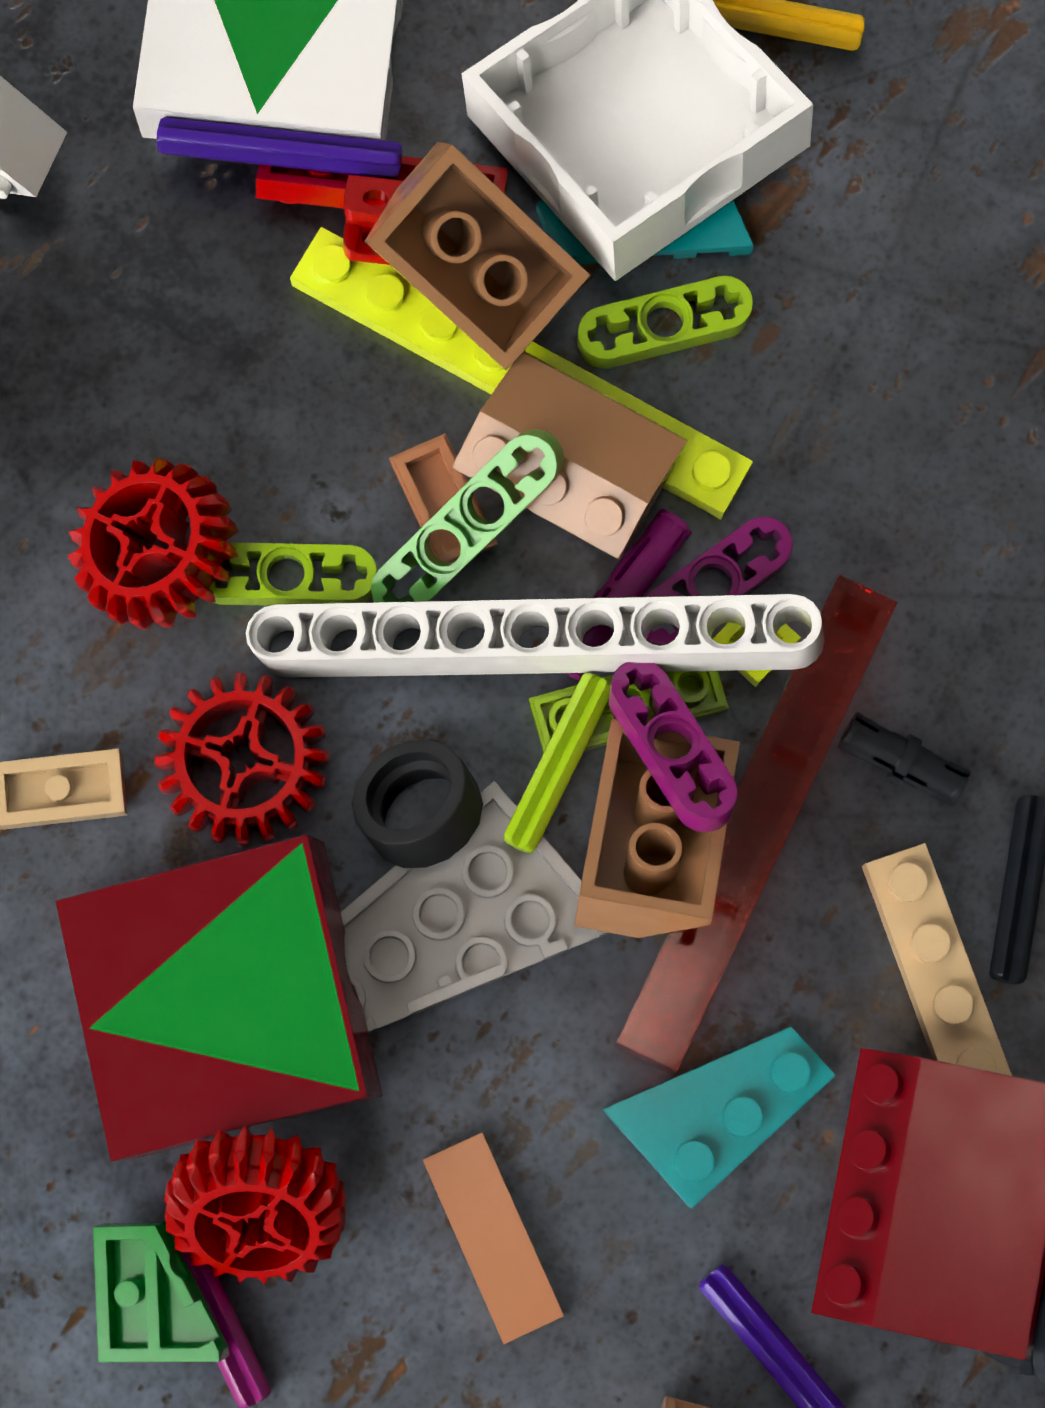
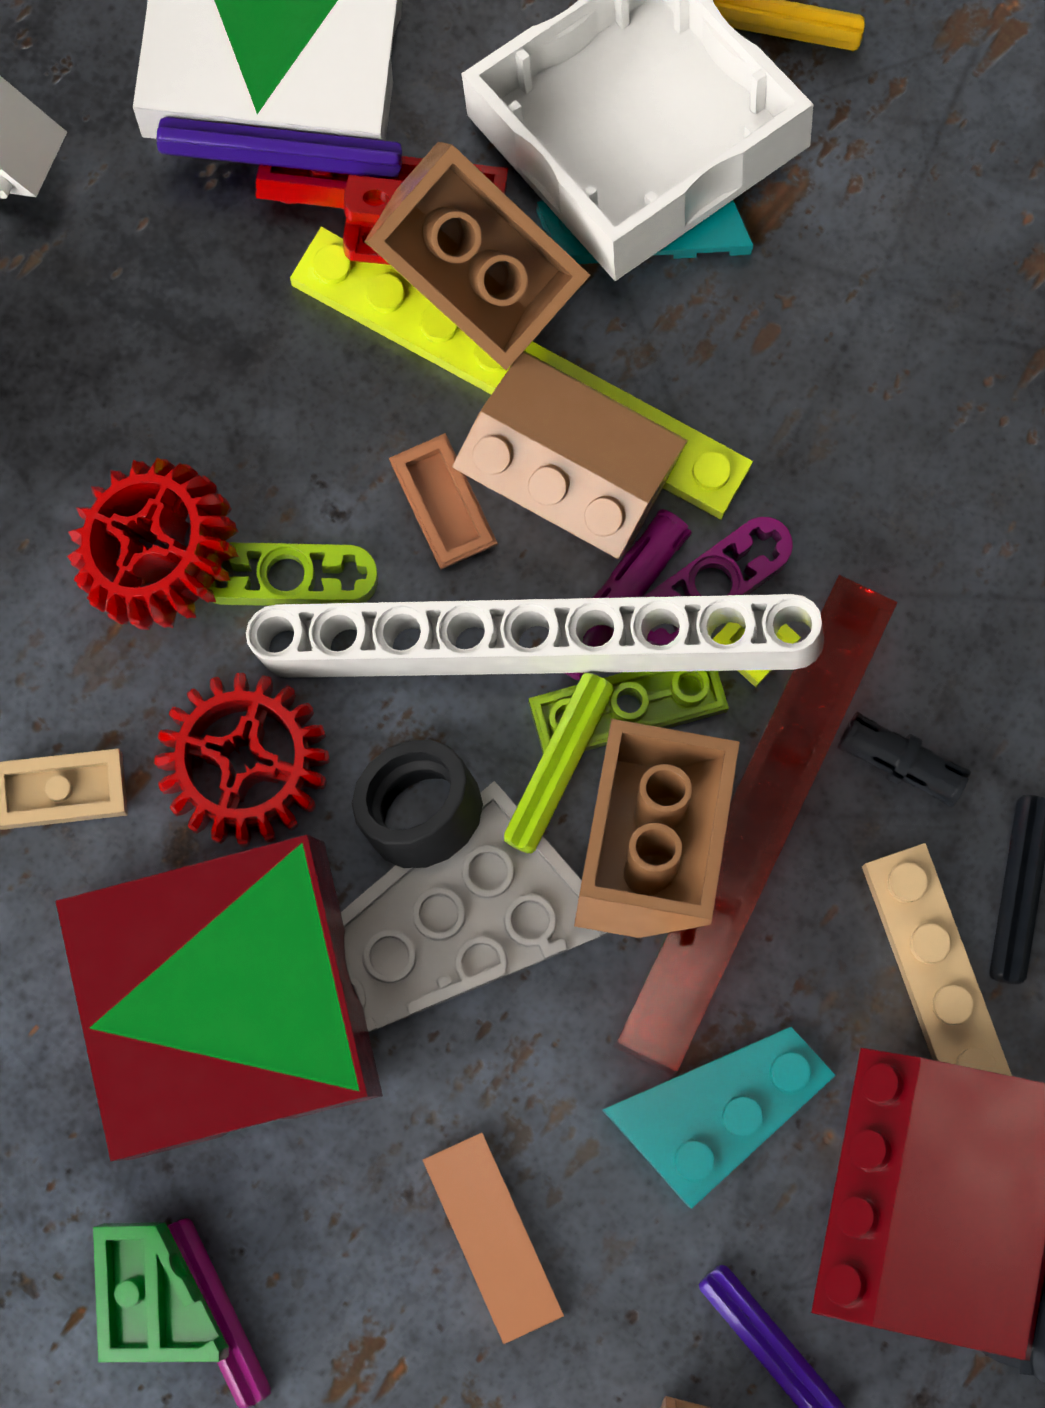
red gear [164,1125,347,1286] -> none
beam [371,429,564,603] -> none
lime beam [577,276,753,369] -> none
magenta beam [609,662,738,832] -> none

